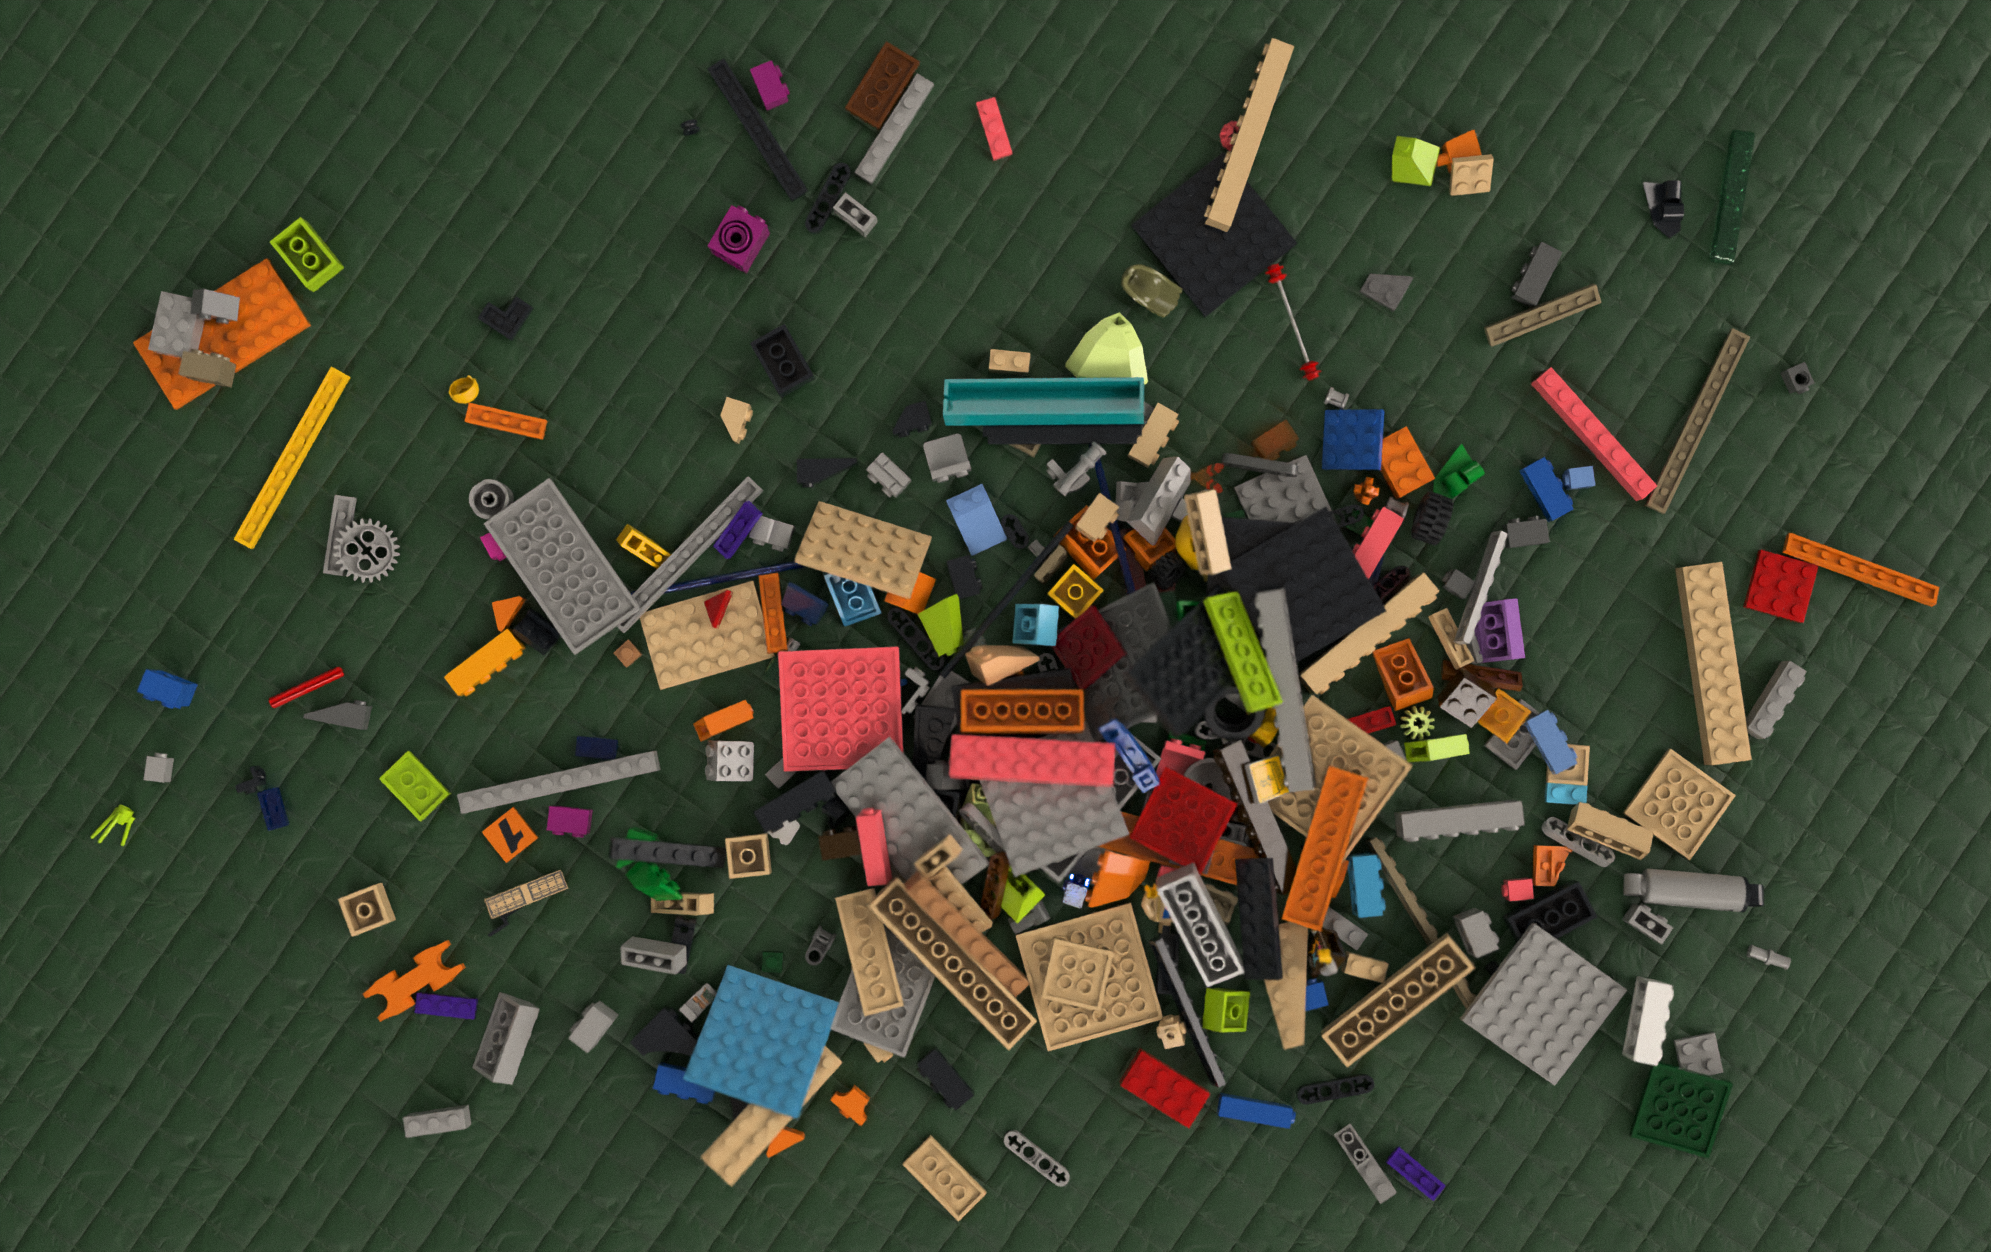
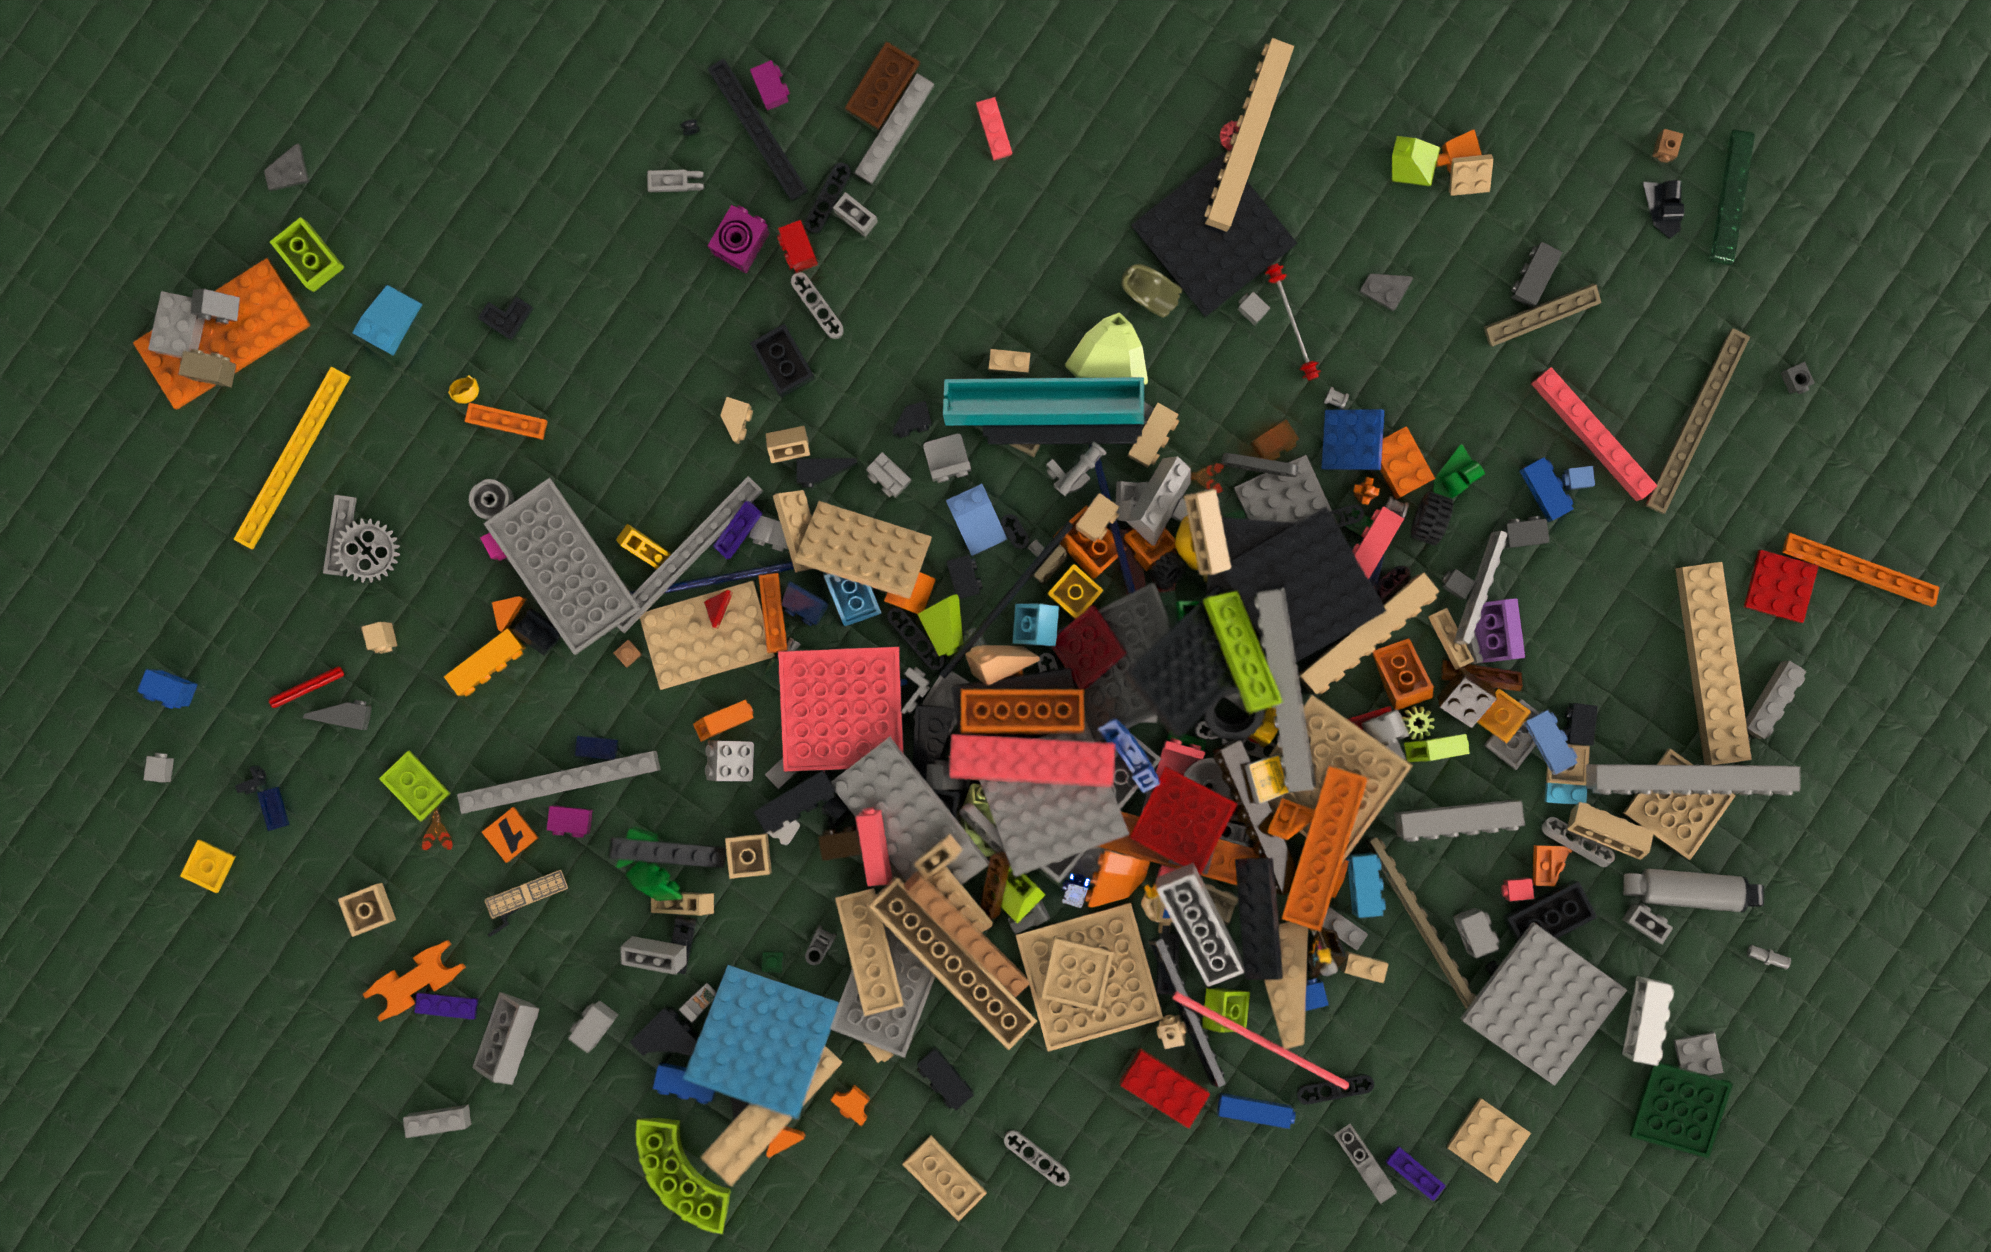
lime plant [90,804,135,846] -> none
tan brick [1321,933,1475,1067] -> none
none -> yellow plate [180,840,236,893]
none -> flat silver wing [264,144,309,191]
none -> dark azure slope [352,285,422,355]
none -> tan brick [362,622,397,654]
none -> clear orange piece [422,809,453,850]
none -> lime brick [636,1118,731,1234]
none -> light grey hinge [647,170,704,192]
none -> tan brick [766,426,810,463]
none -> tan plate [773,490,814,572]
none -> red brick [777,220,818,273]
none -> light grey beam [791,272,844,339]
none -> coral piece [1172,992,1349,1090]
none -> light grey brick [1237,292,1270,326]
none -> orange wing [1268,798,1315,840]
none -> light grey brick [1361,709,1409,746]
none -> tan plate [1446,1098,1531,1183]
none -> black brick [1563,703,1598,746]
none -> light grey brick [1586,764,1800,795]
none -> medium nougat brick [1653,129,1683,162]

